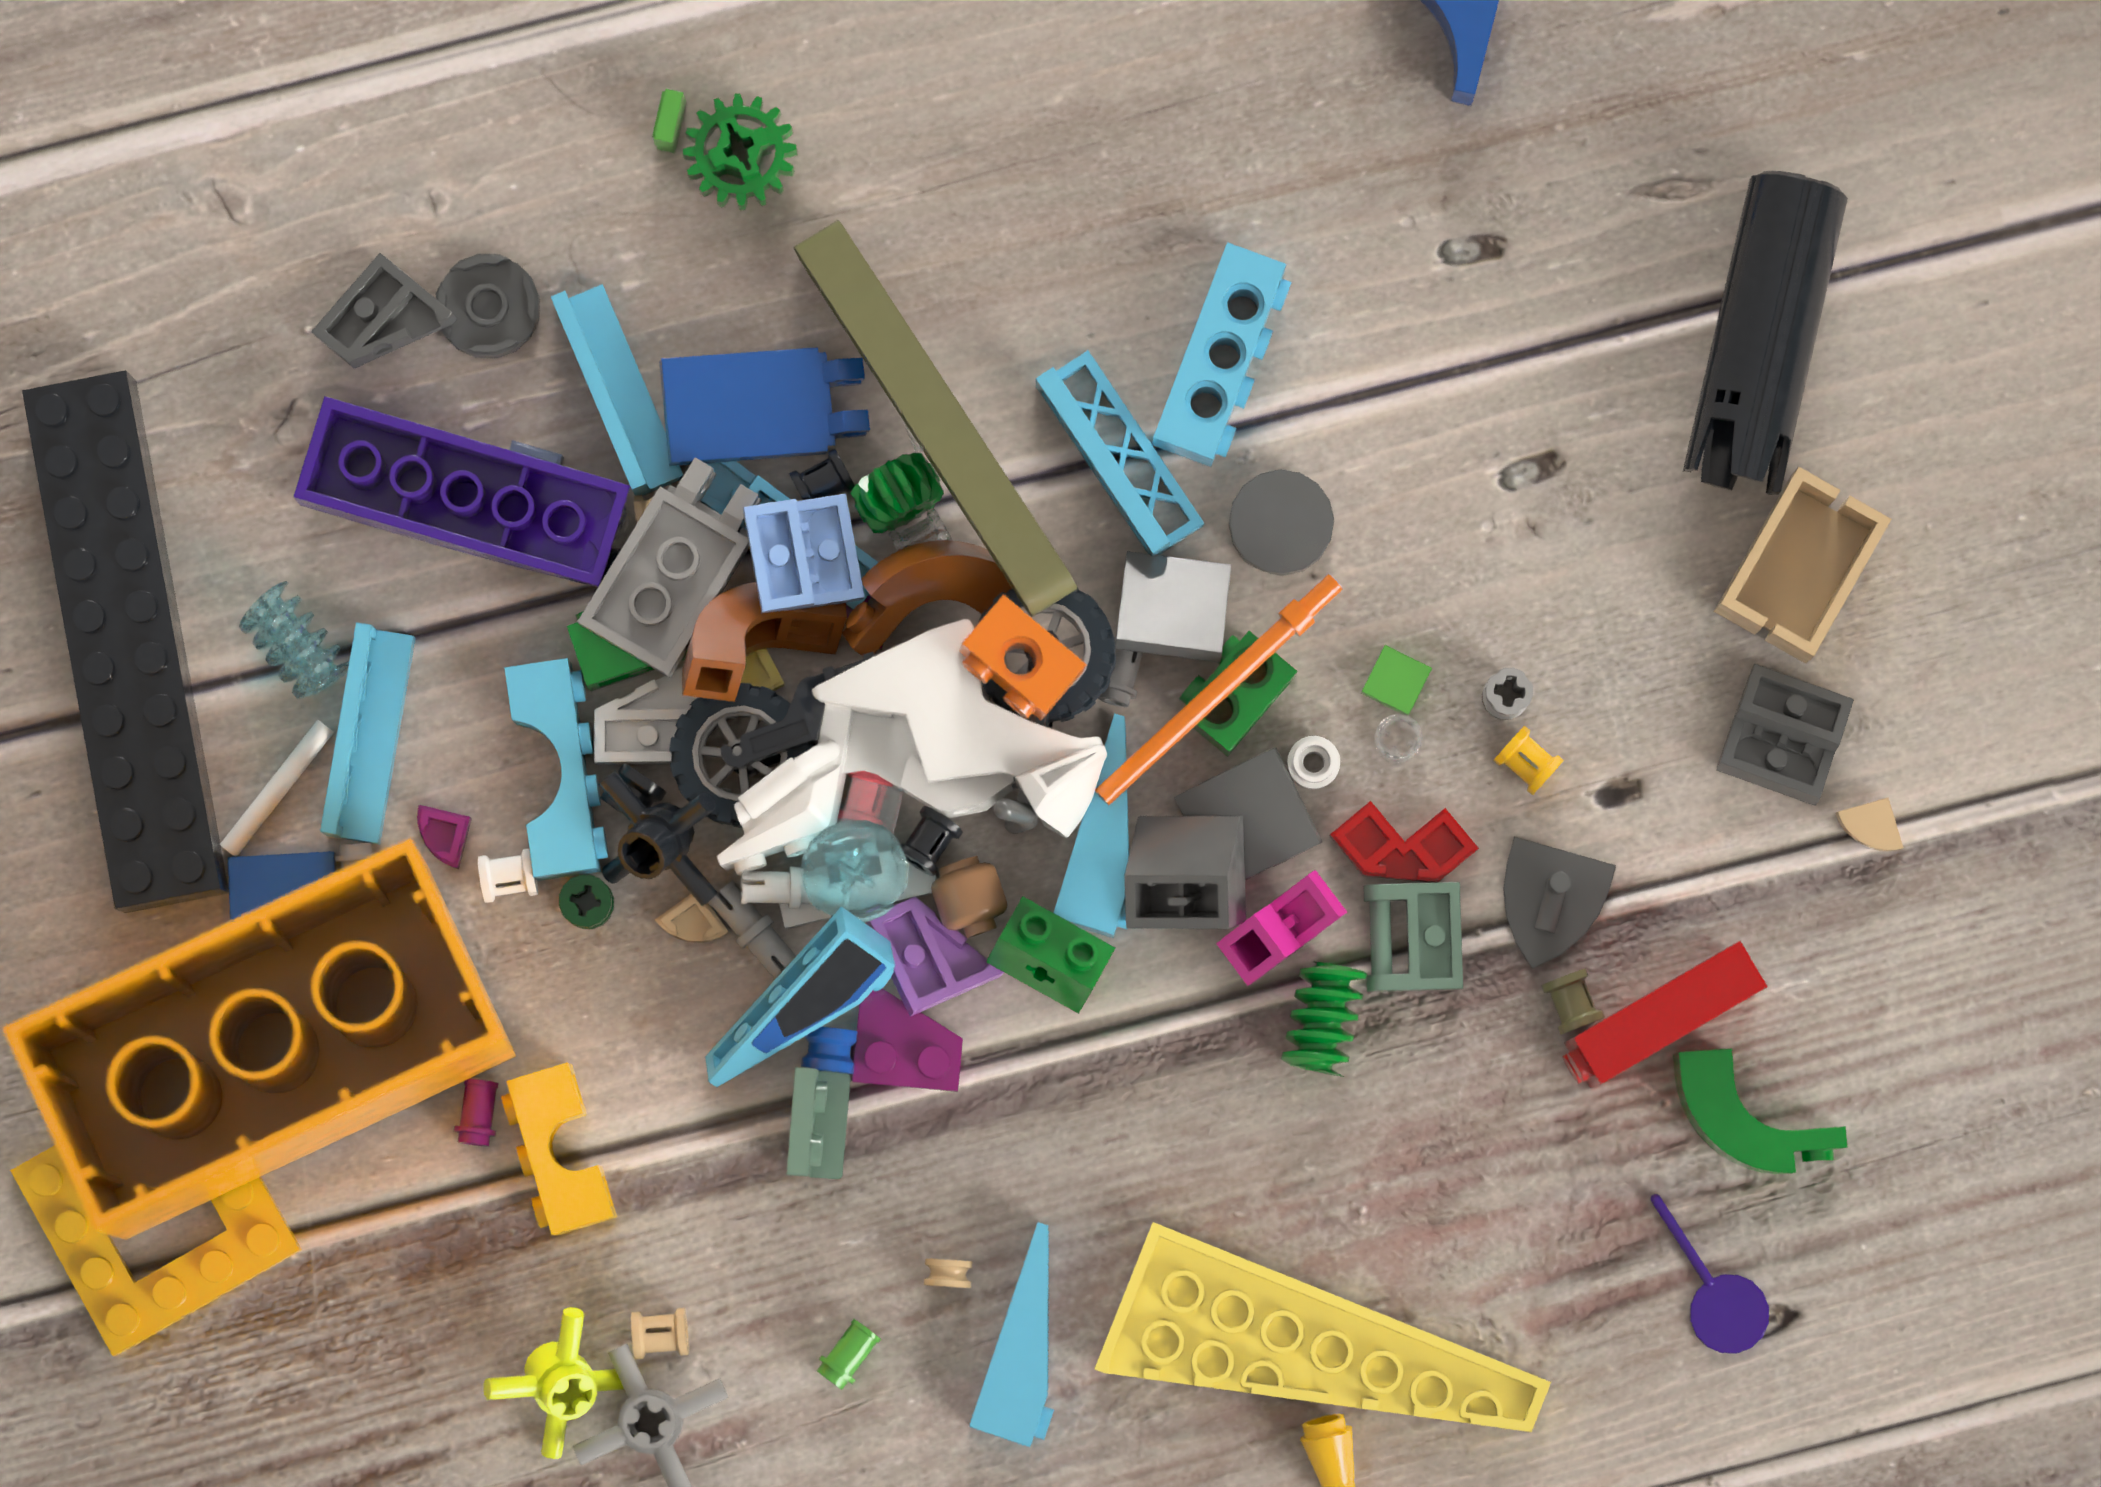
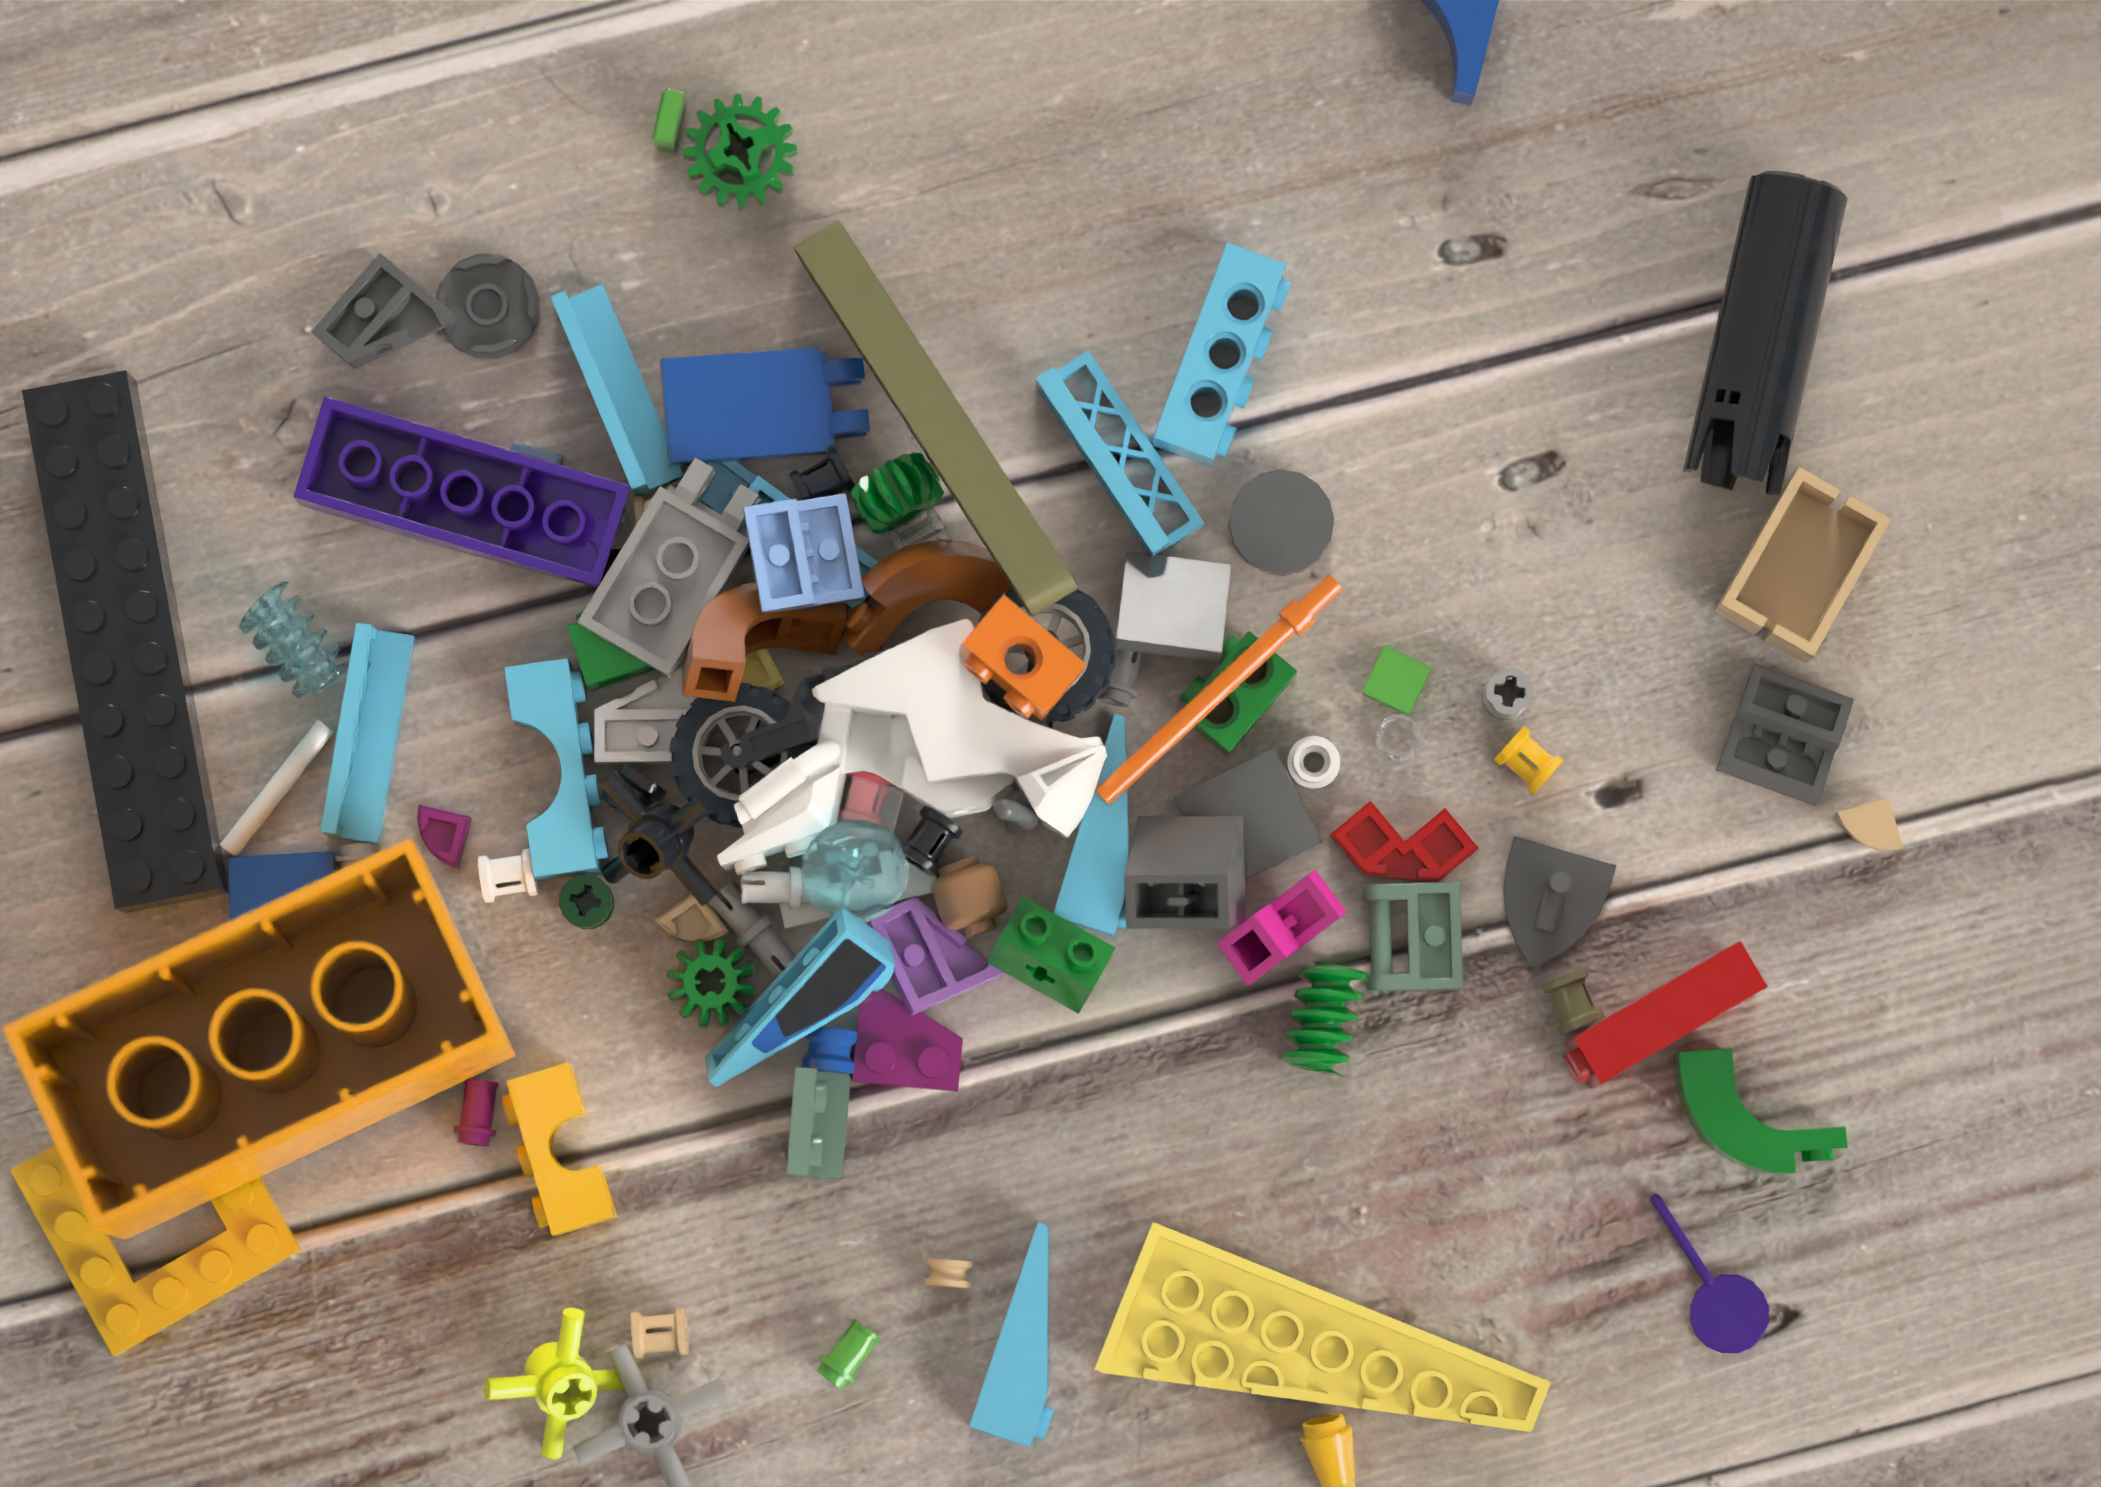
none -> green gear [667,938,757,1028]

